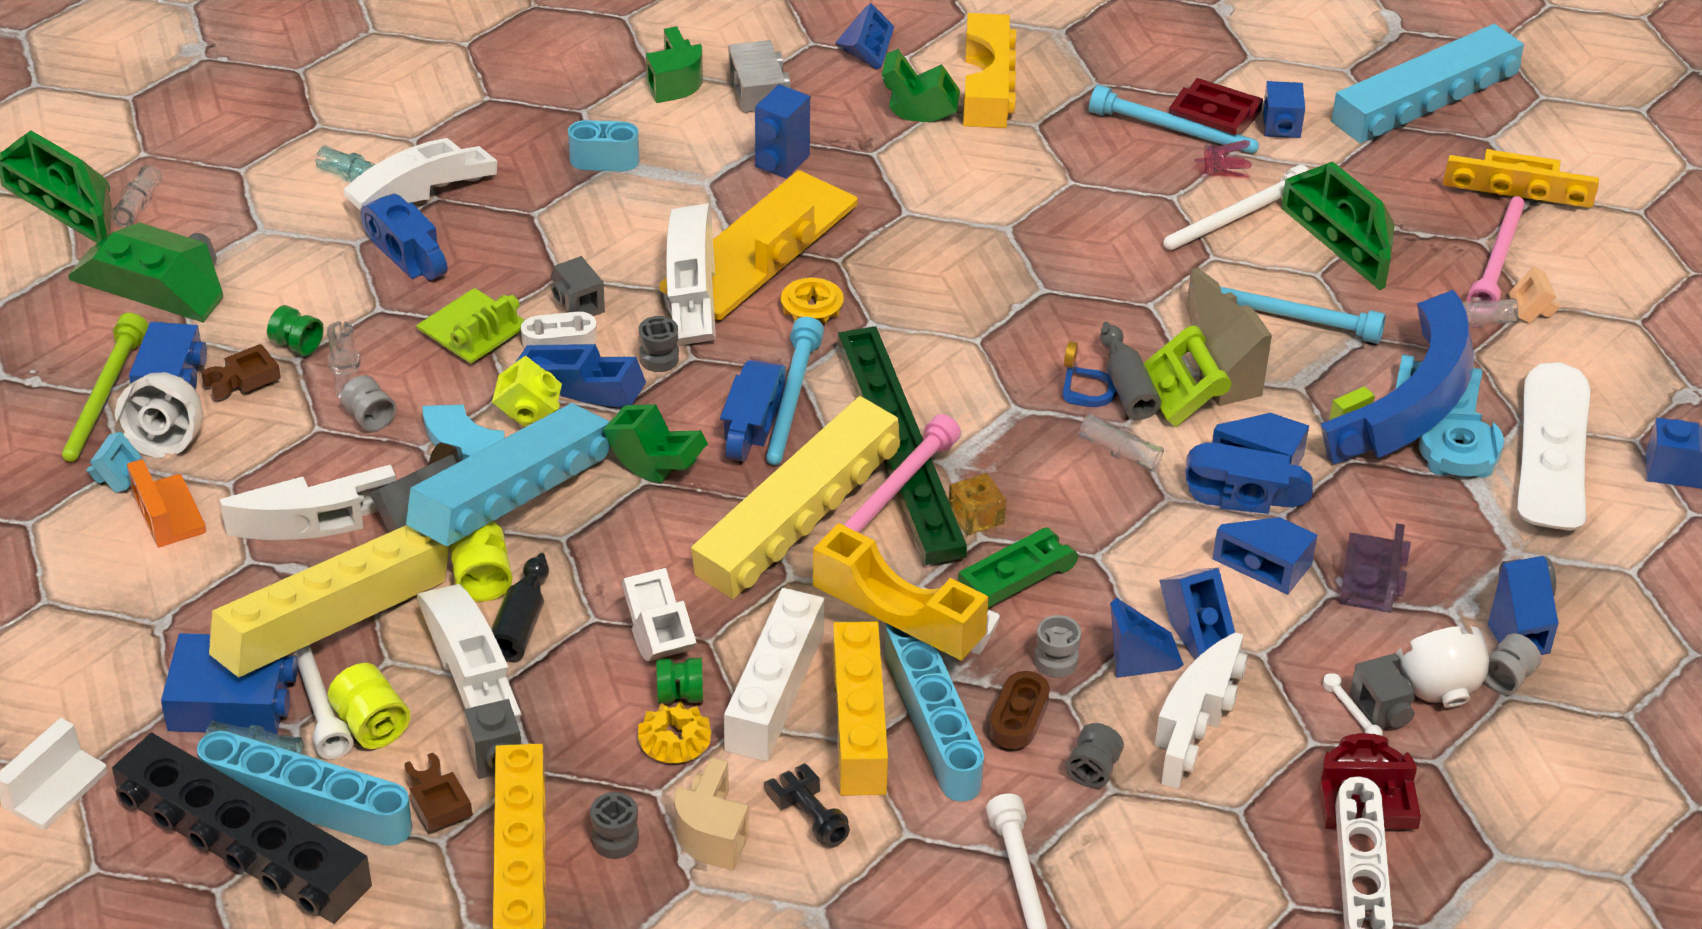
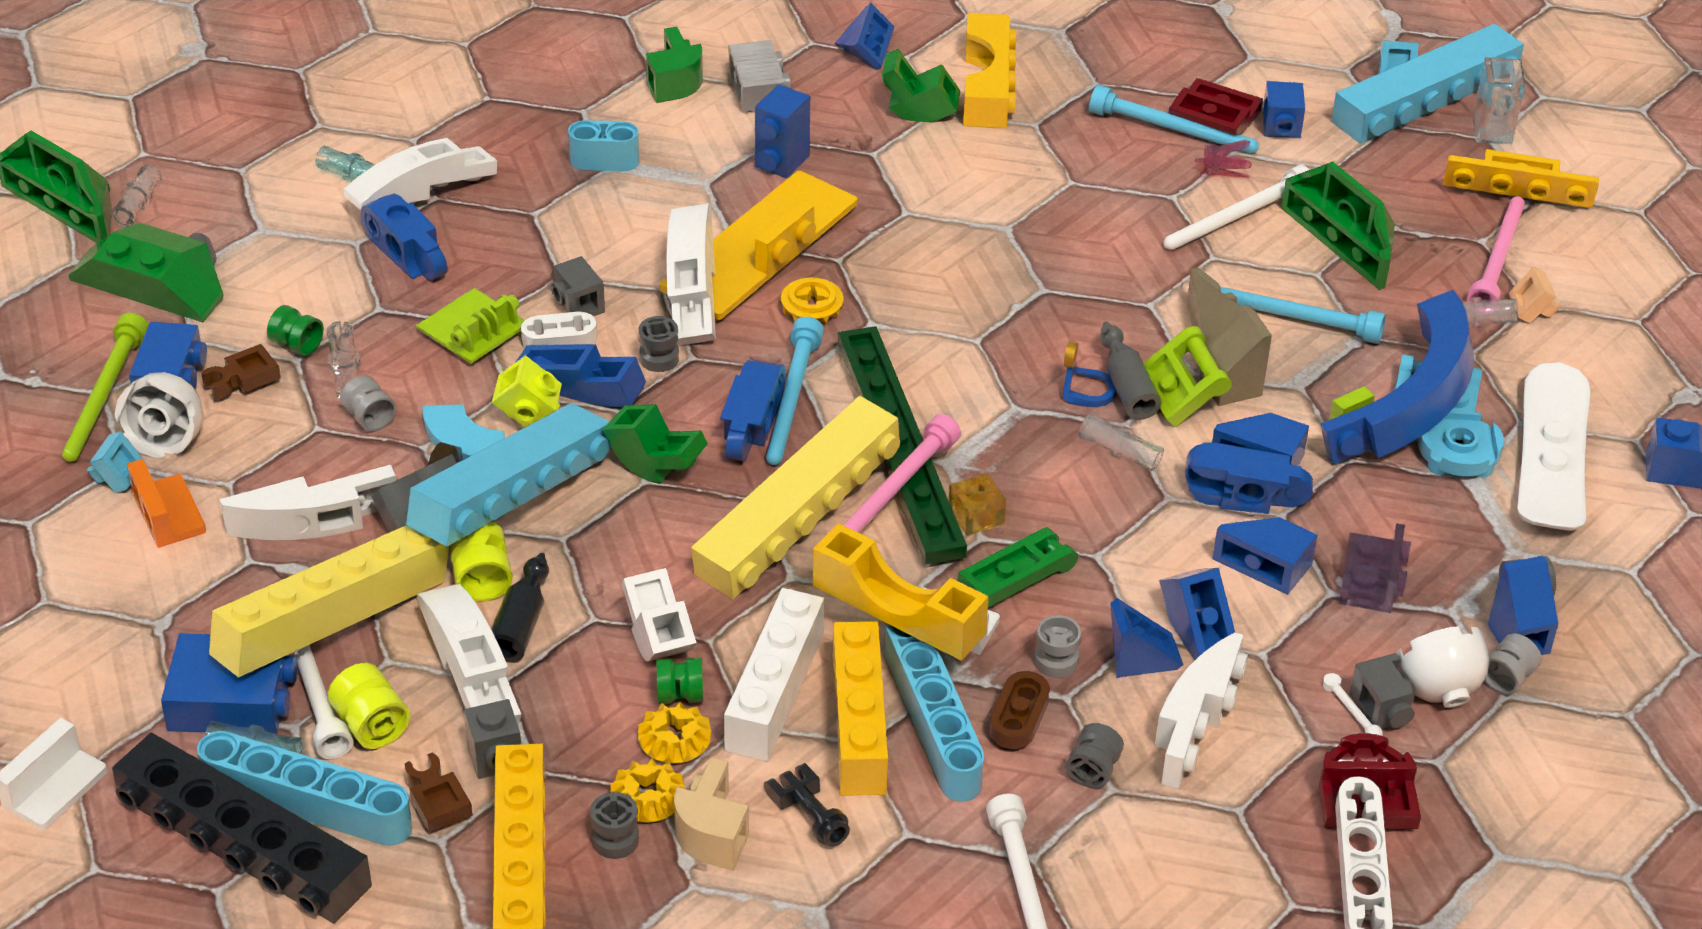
none -> yellow gear [611,758,685,822]
none -> medium azure tile [1378,40,1419,74]
none -> clear brick [1472,57,1525,145]

